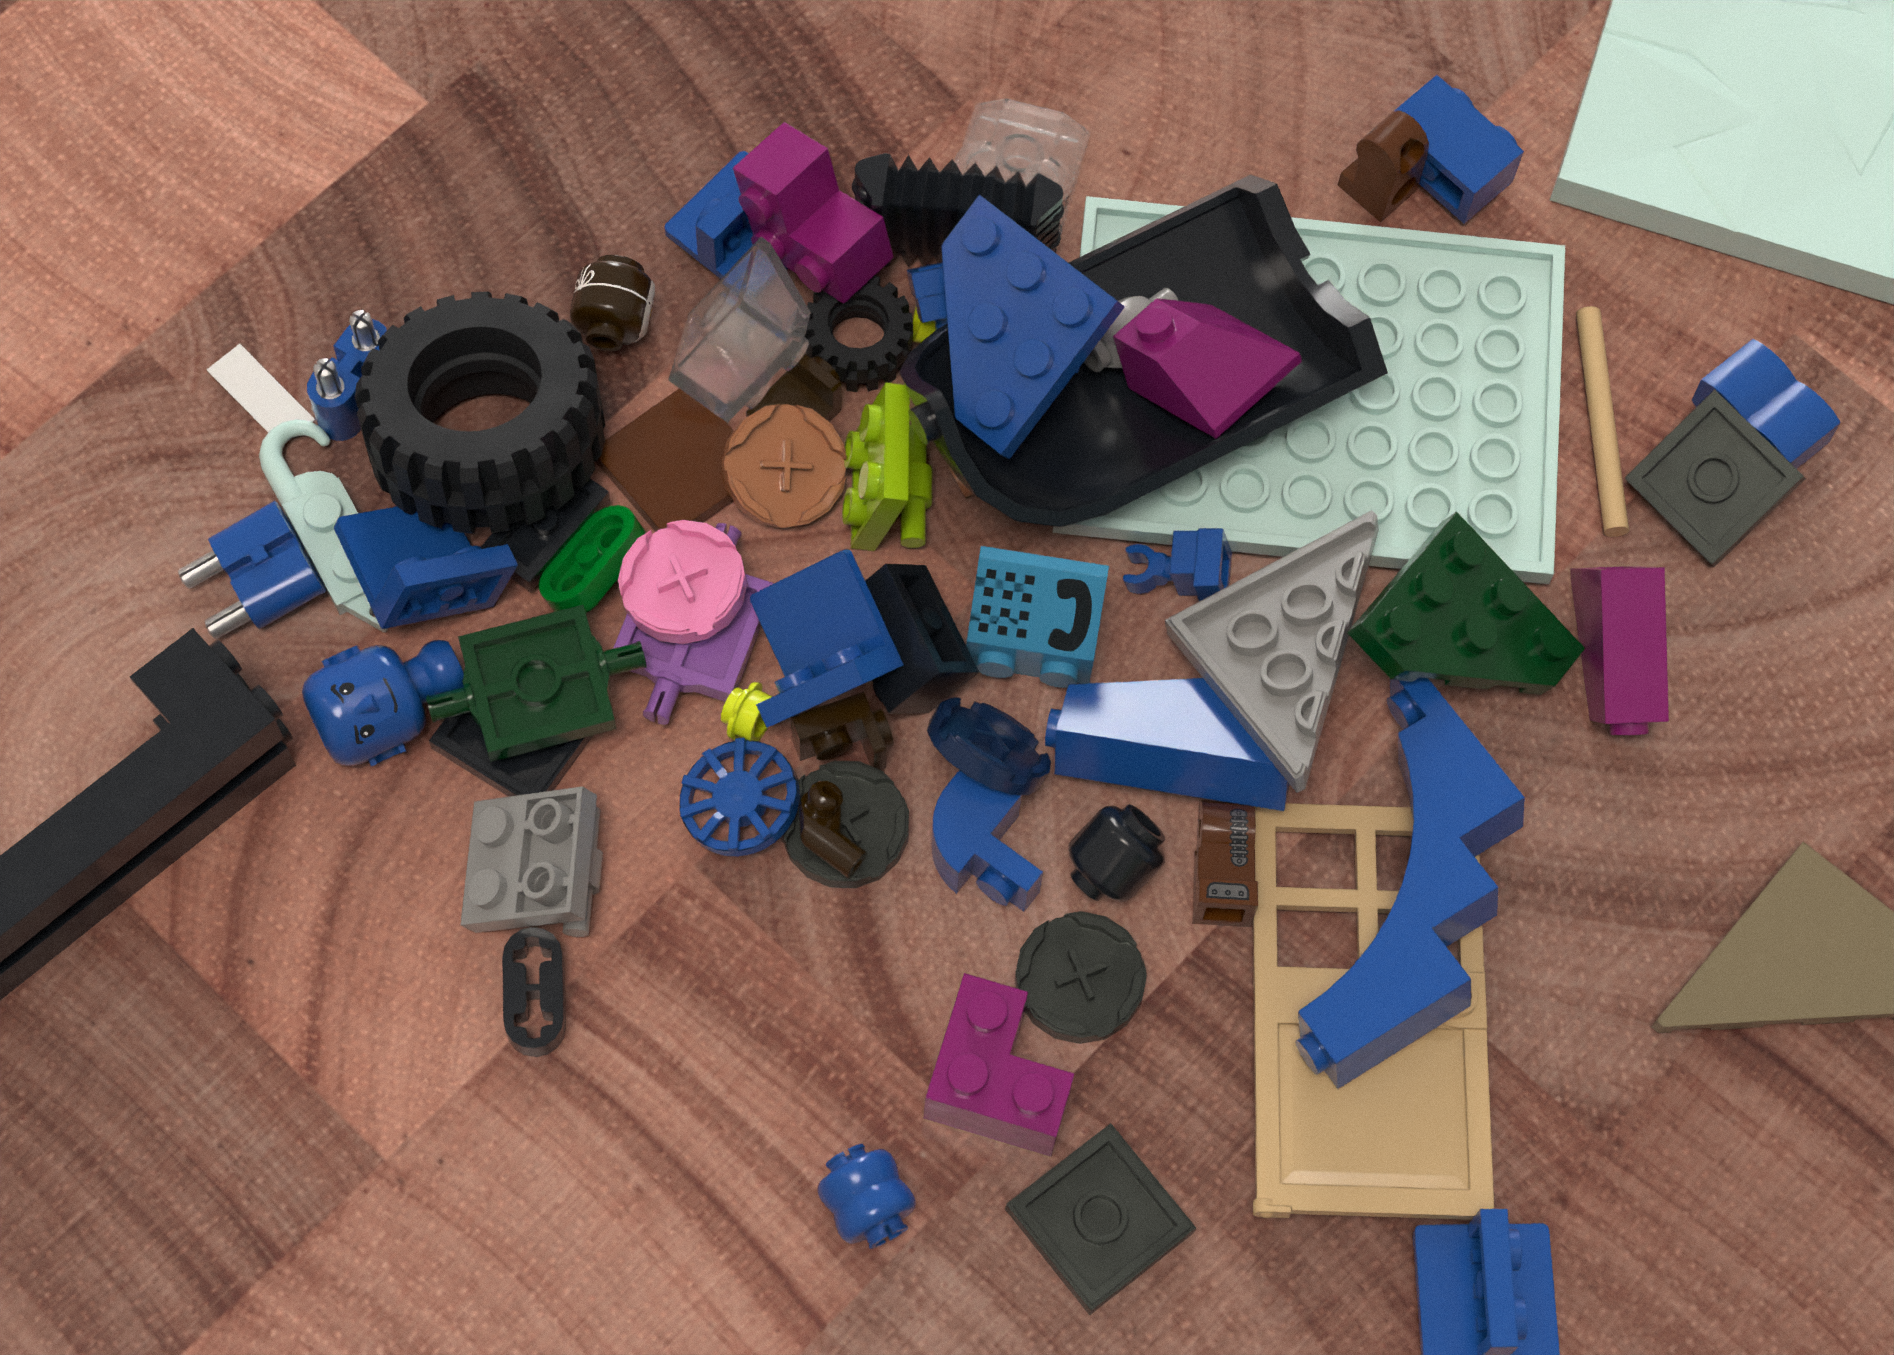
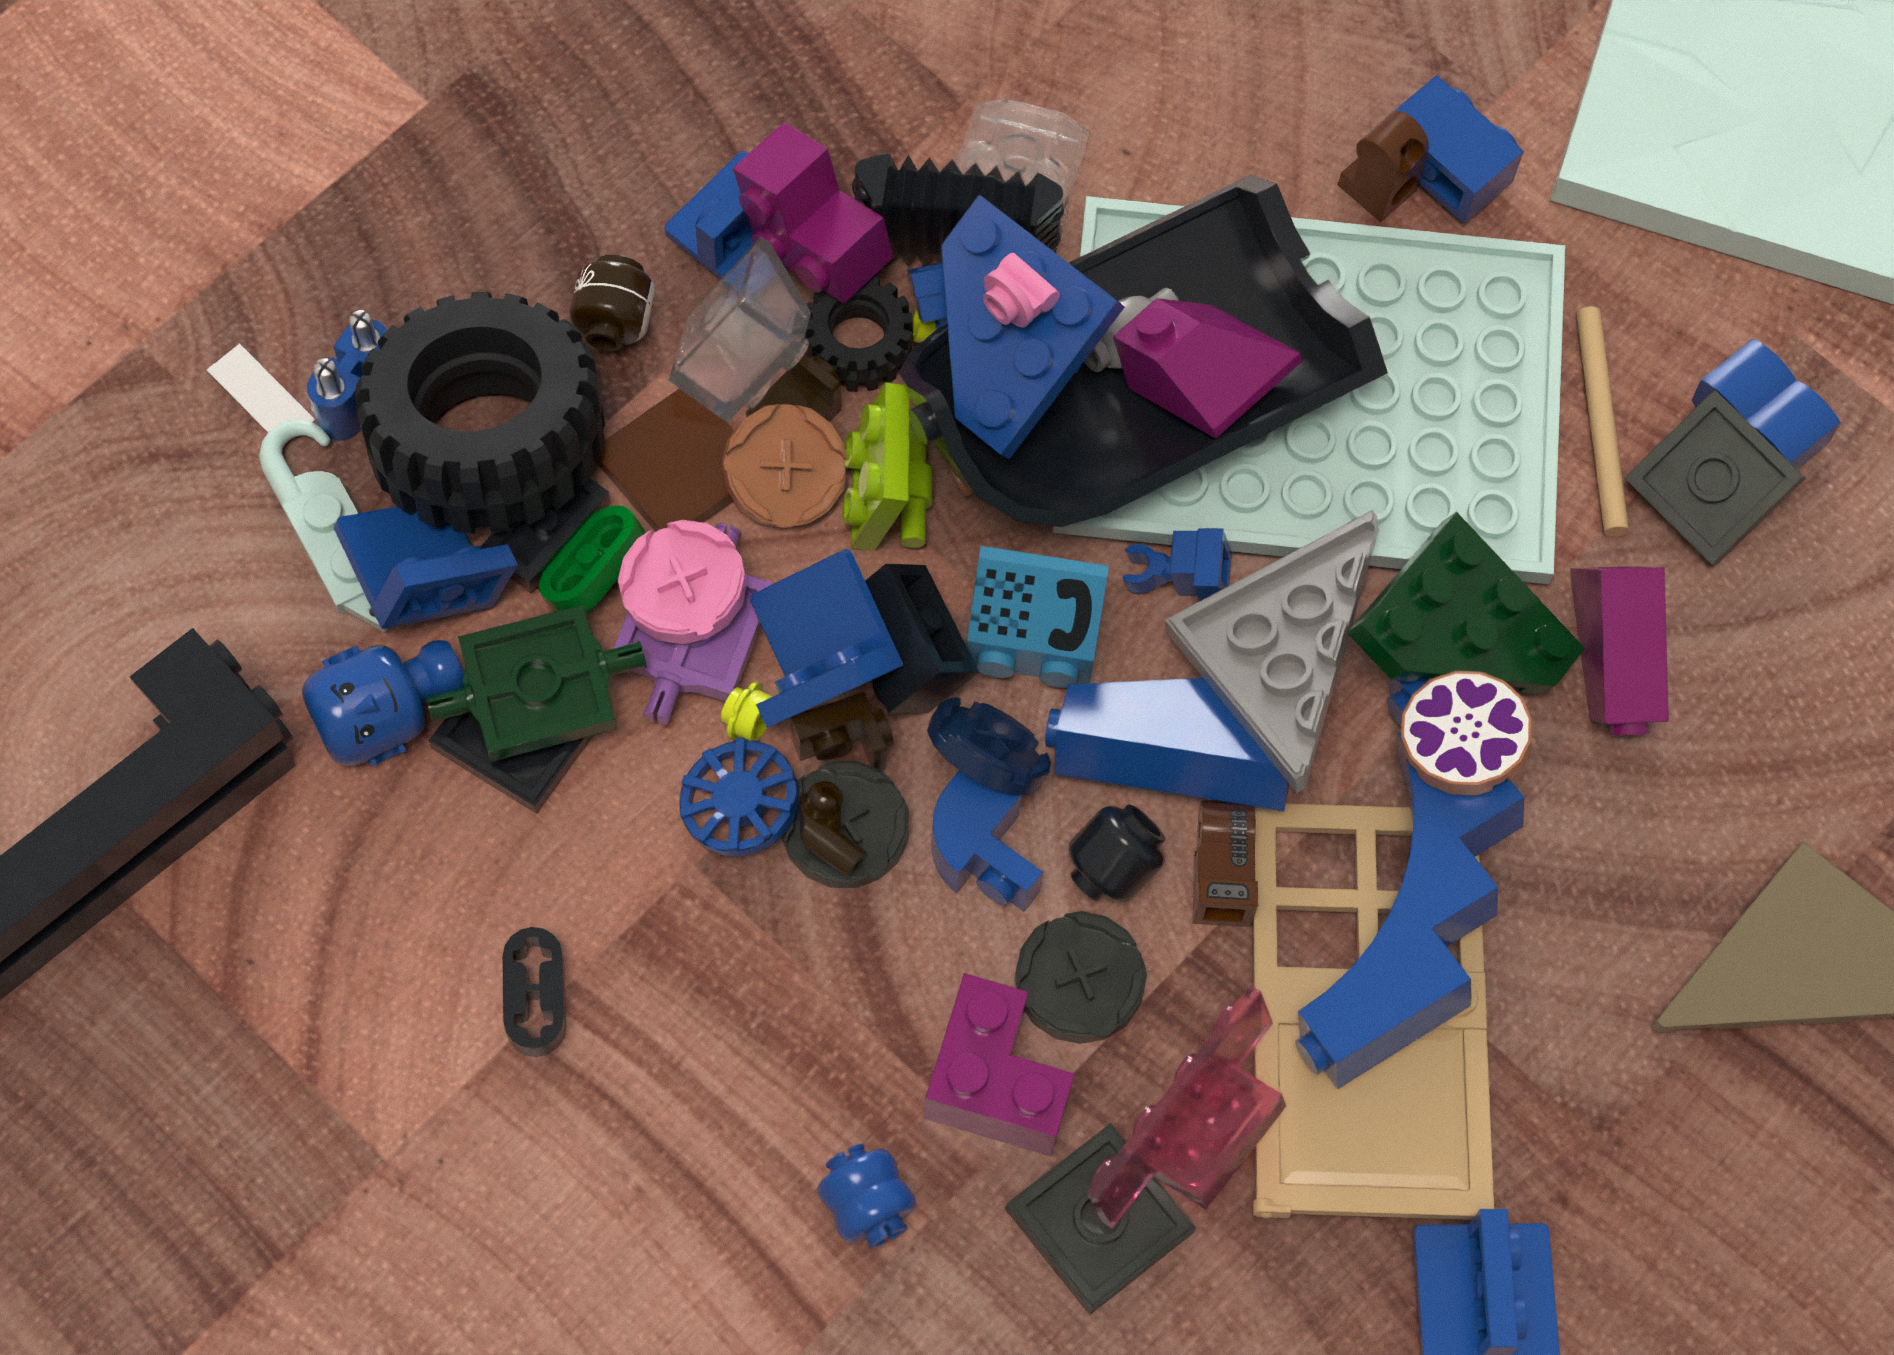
blue piece [178,501,326,639] -> none
light grey plate [460,786,603,937] -> none
none -> bright pink plate [983,253,1060,328]
none -> clear pink bracket [1087,985,1287,1228]
none -> tile [1401,671,1532,796]

